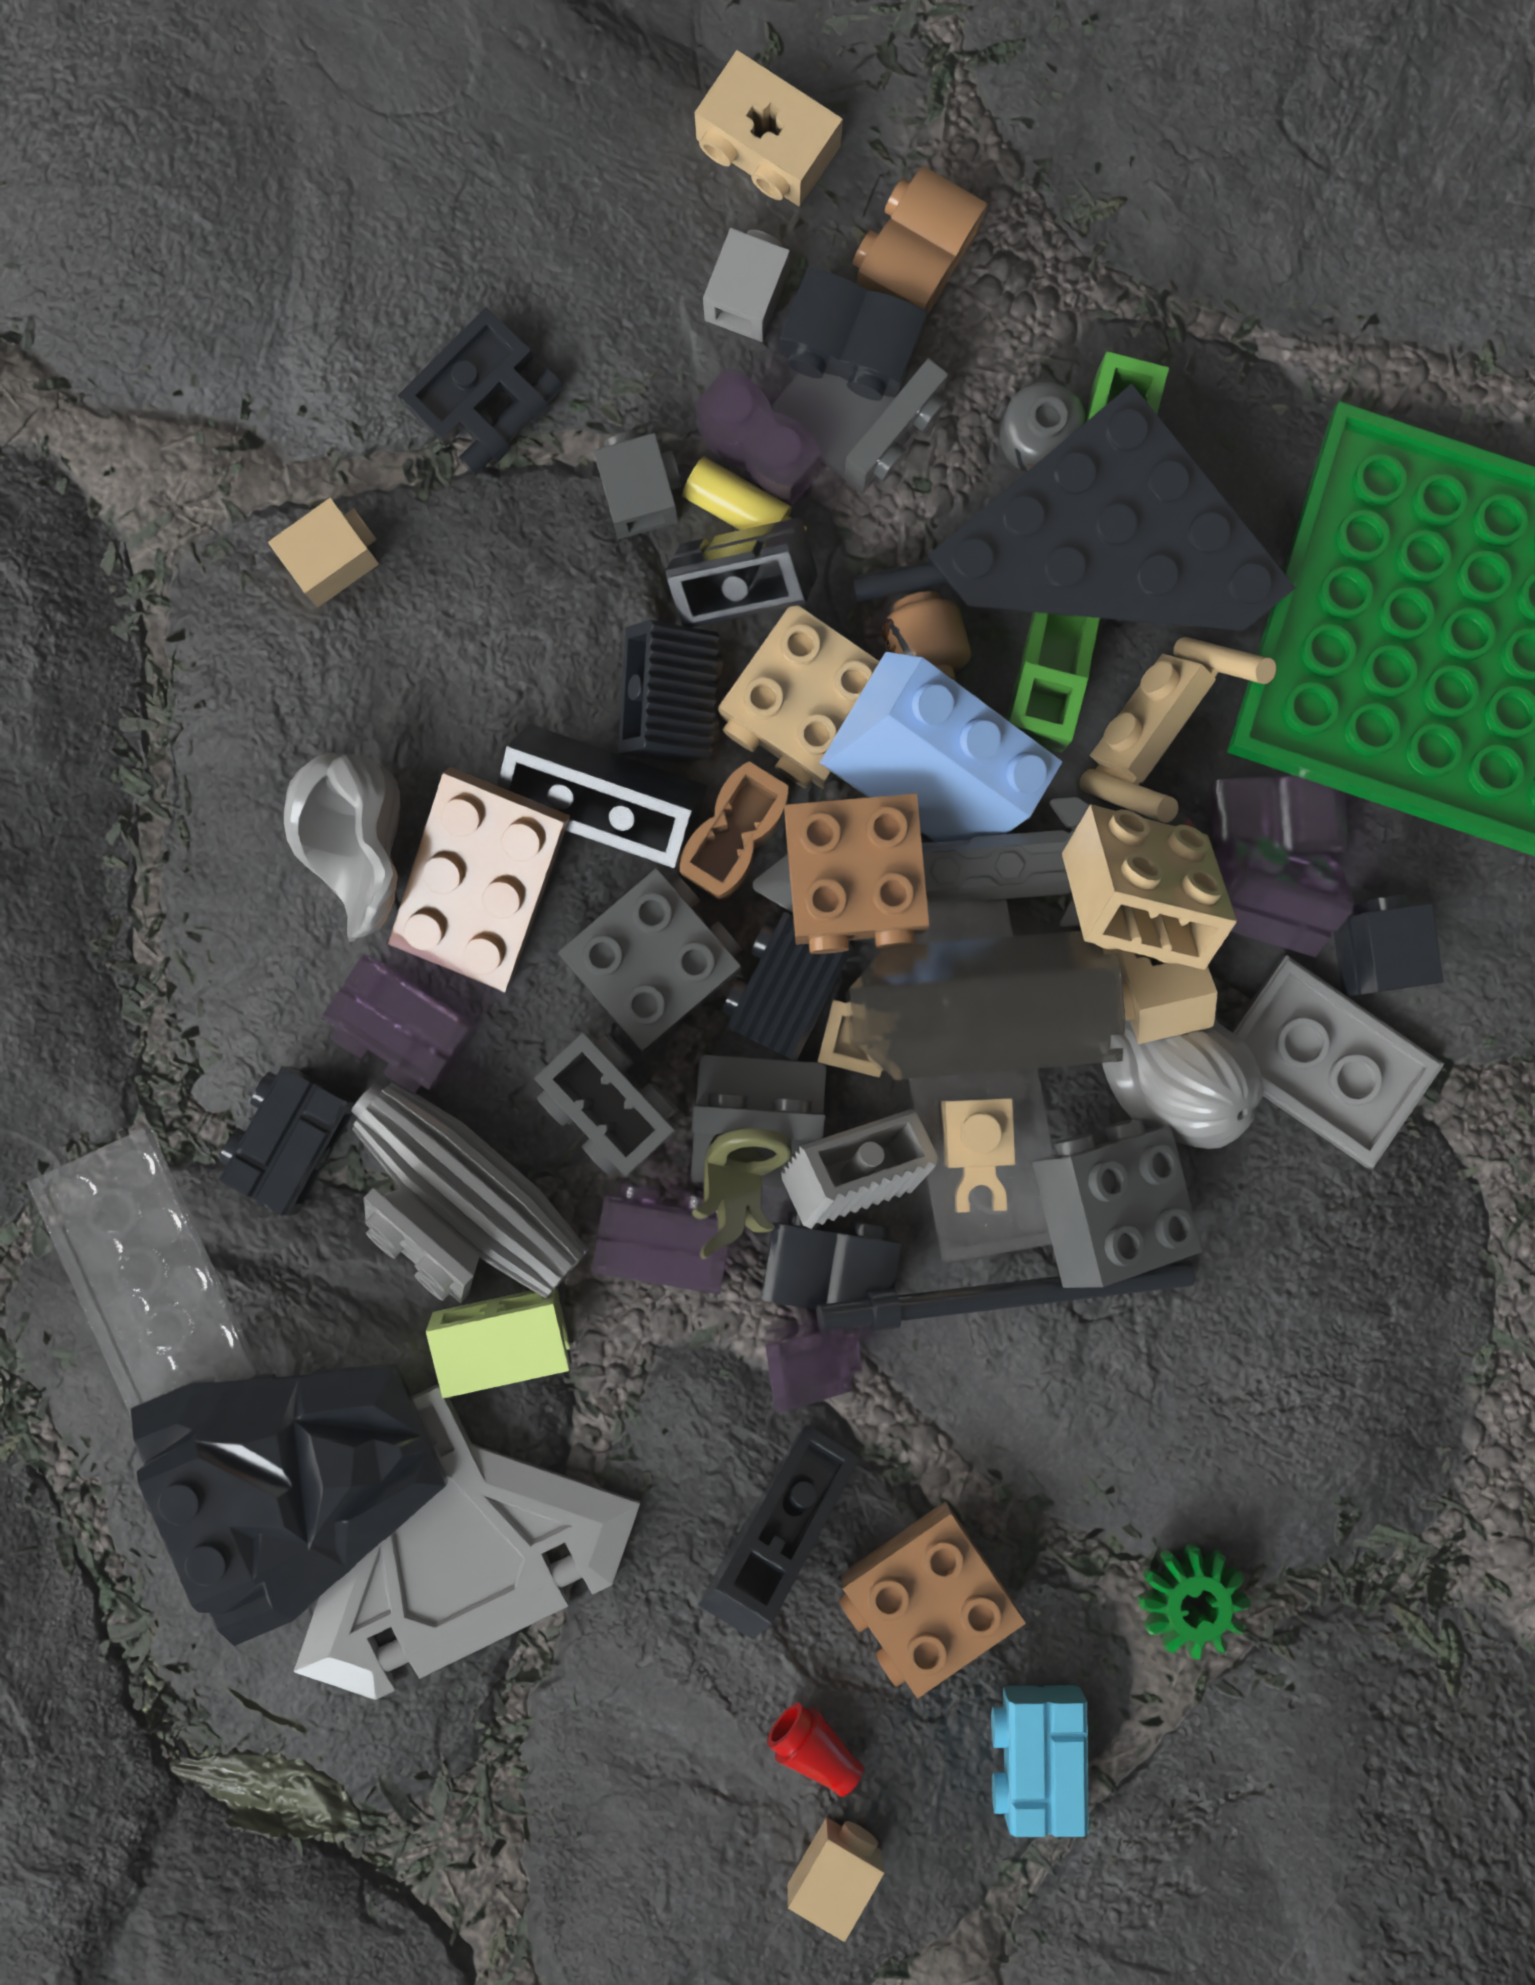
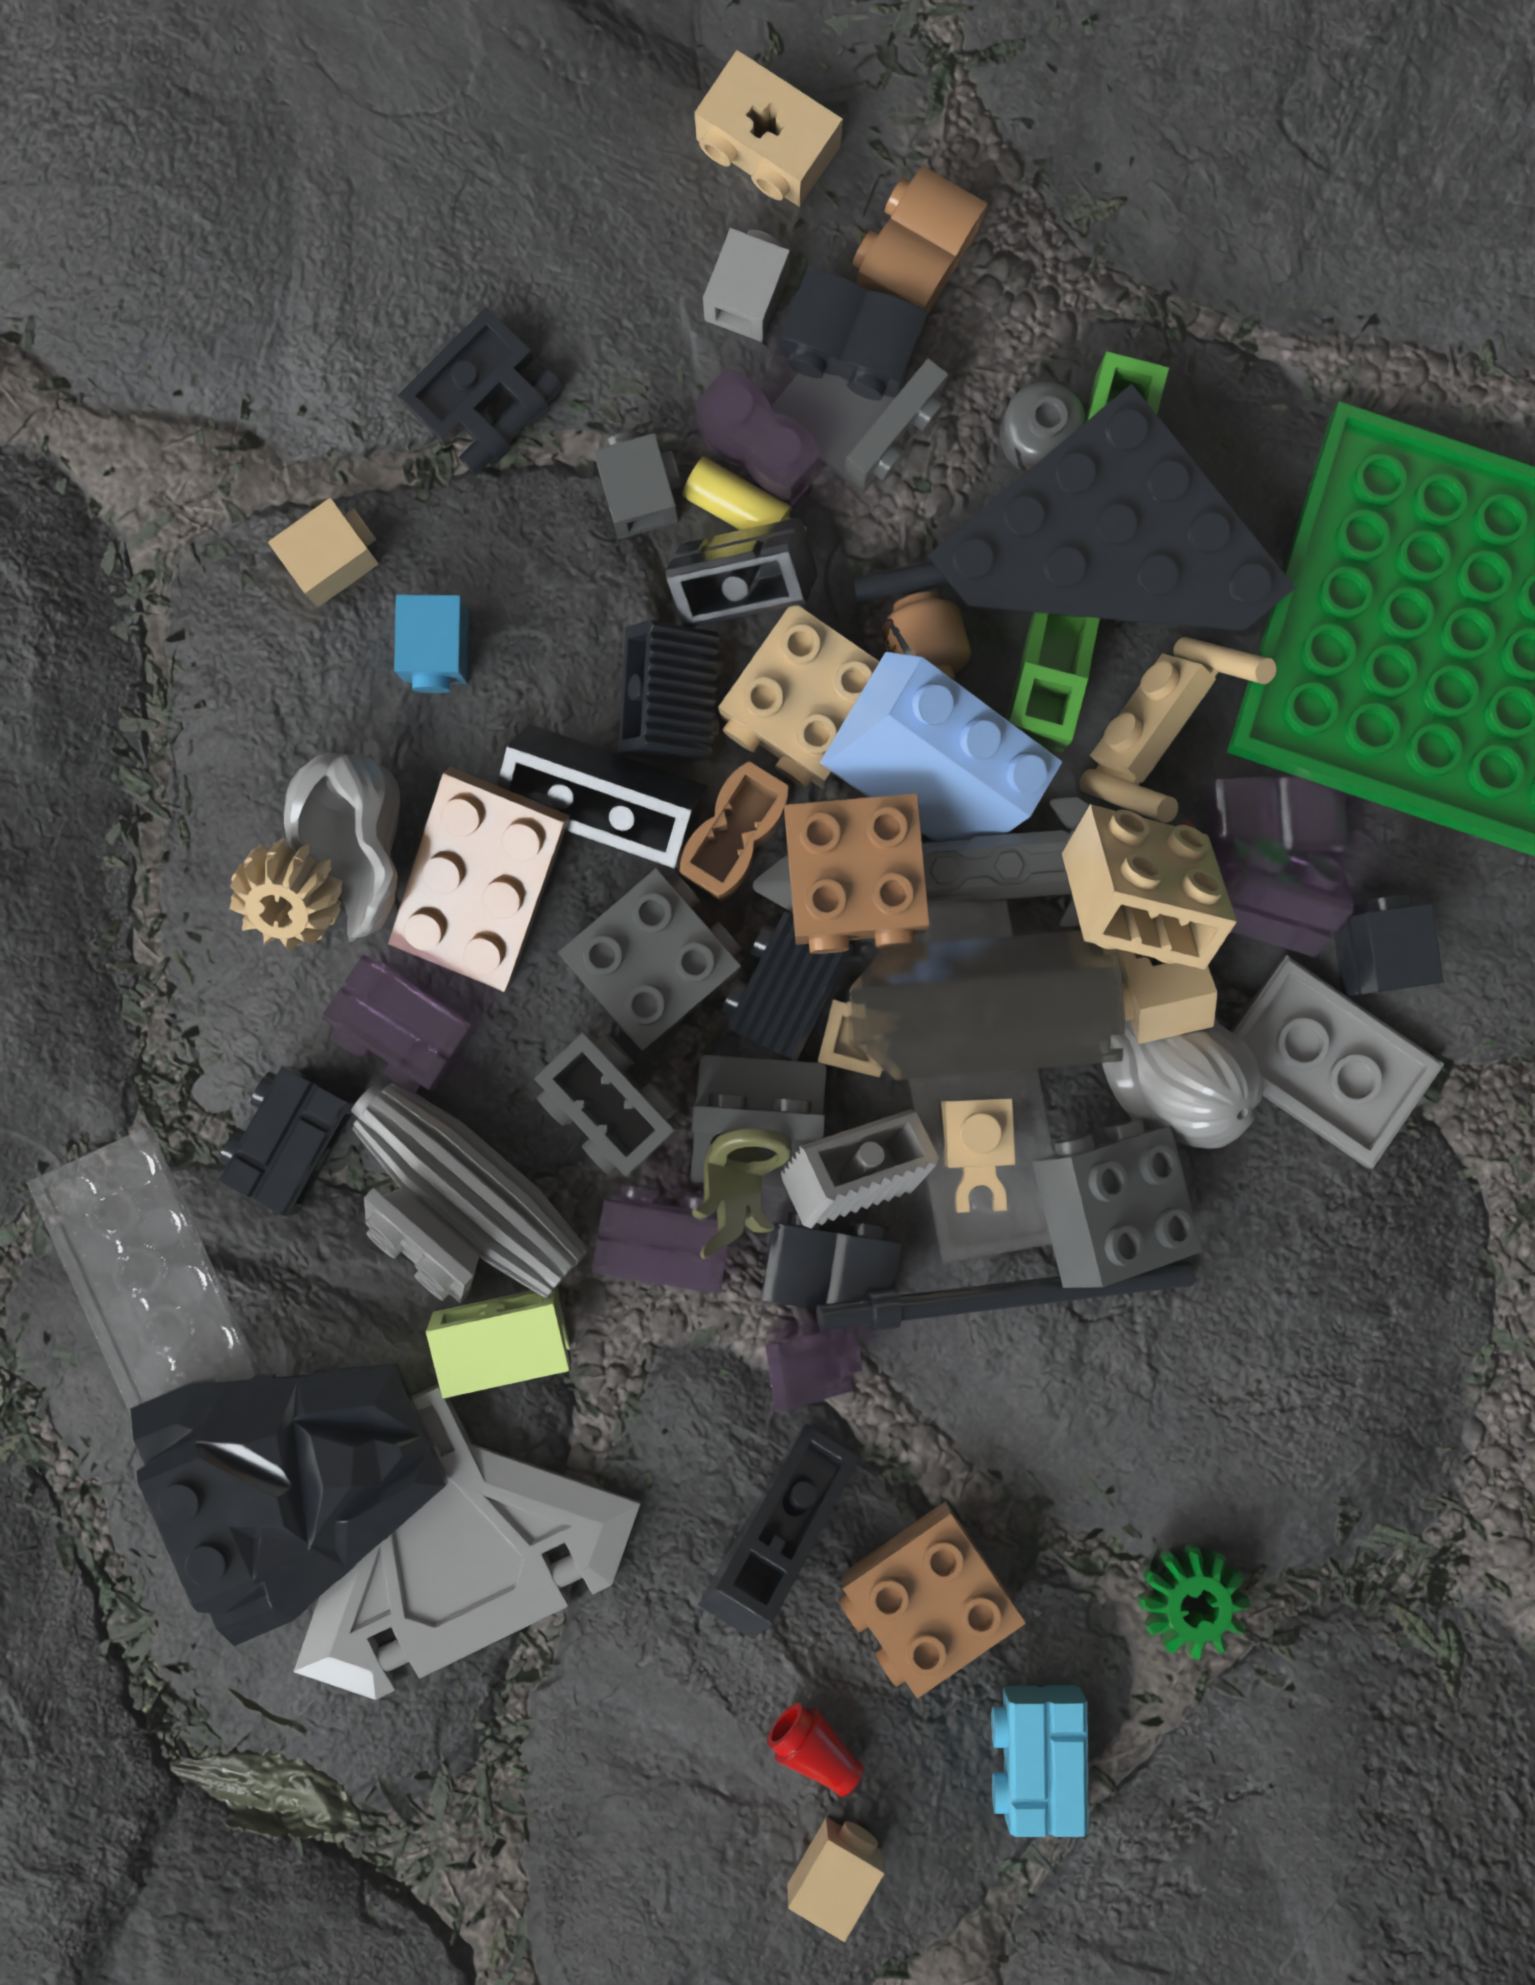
none -> tan gear [229,838,343,951]
none -> dark azure brick [394,595,469,694]

